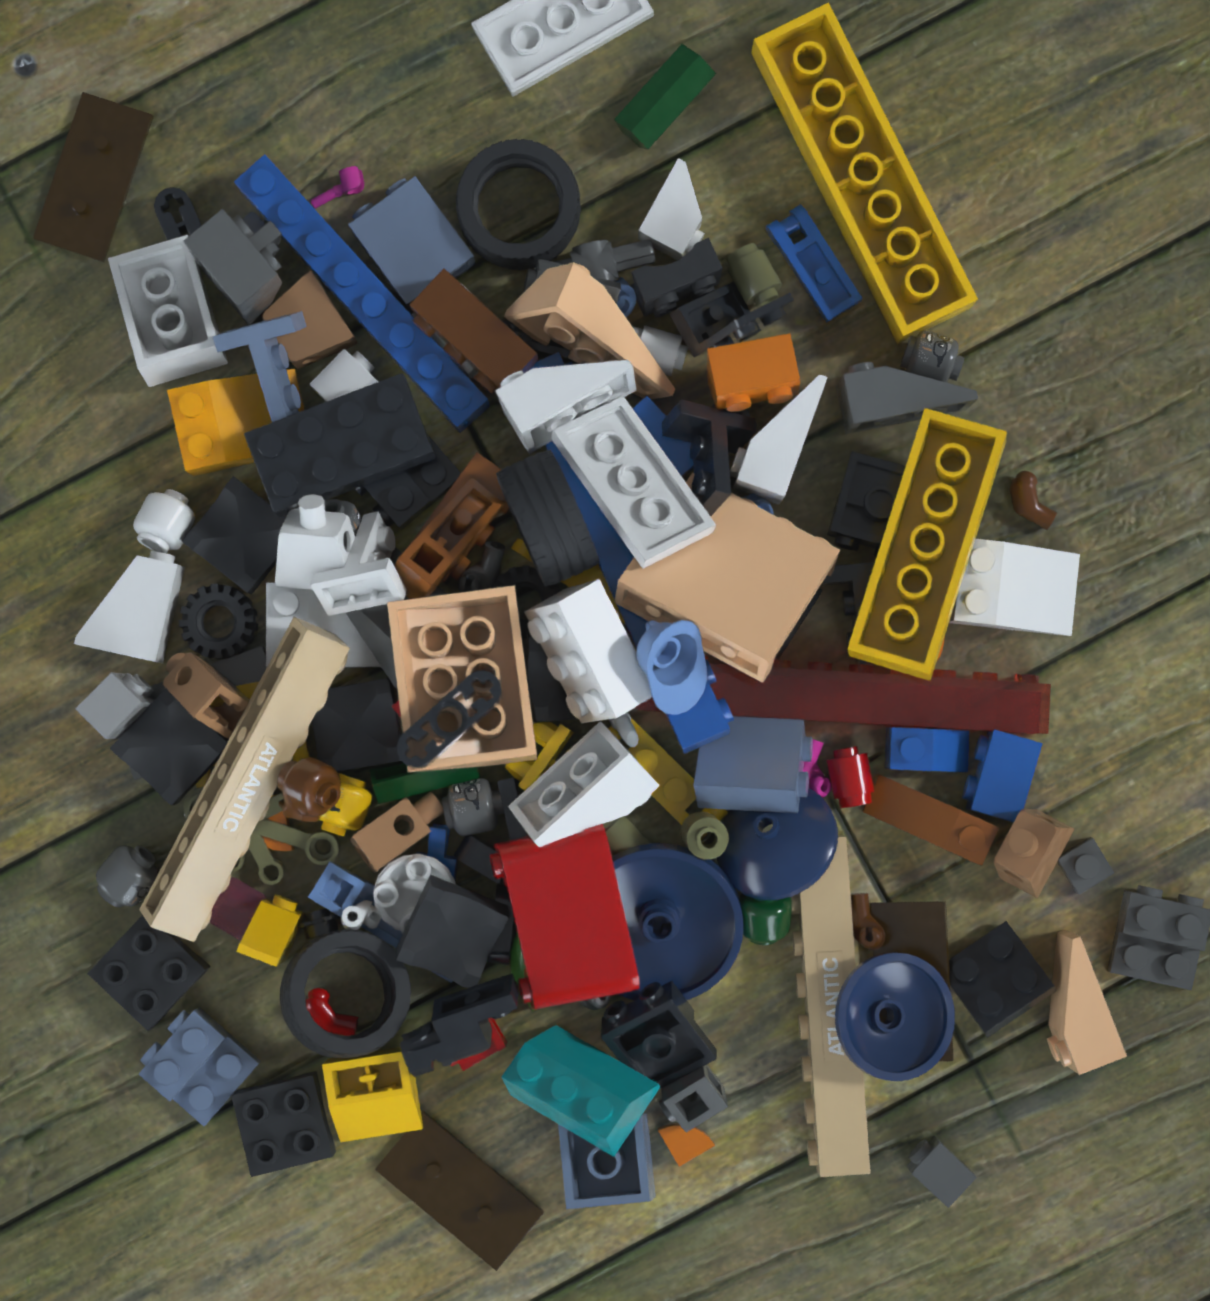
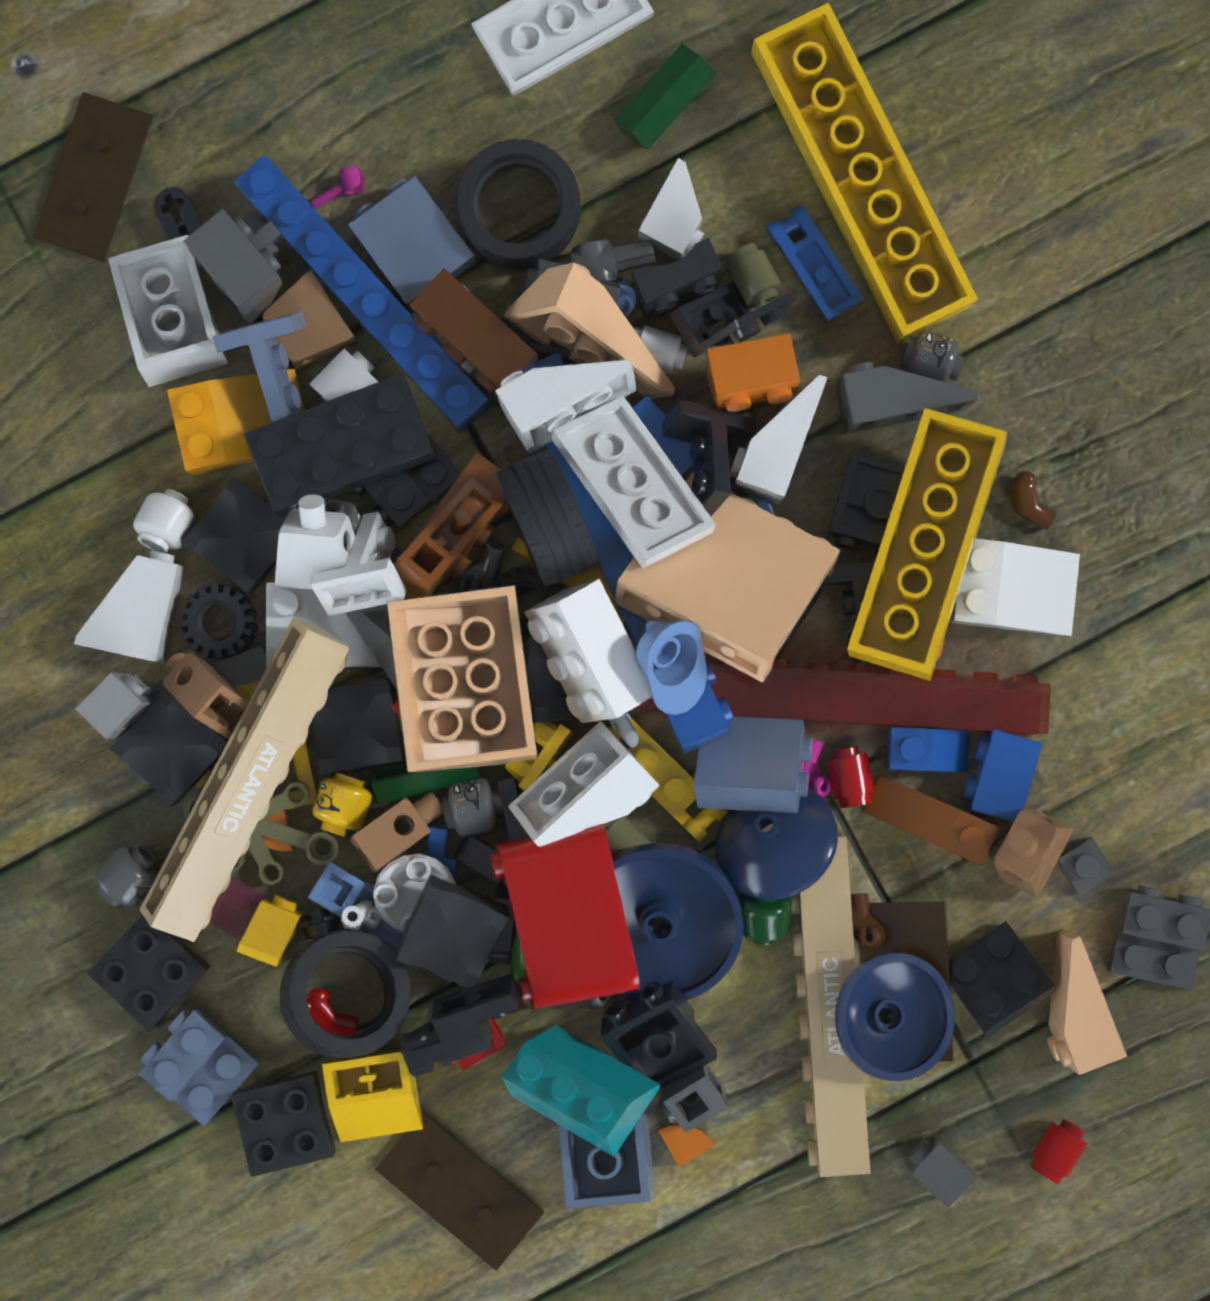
reddish brown head [277,757,341,822] -> none
black beam [397,671,502,769] -> none
olive brick [680,811,729,860] -> none
none -> red brick [1030,1118,1088,1185]

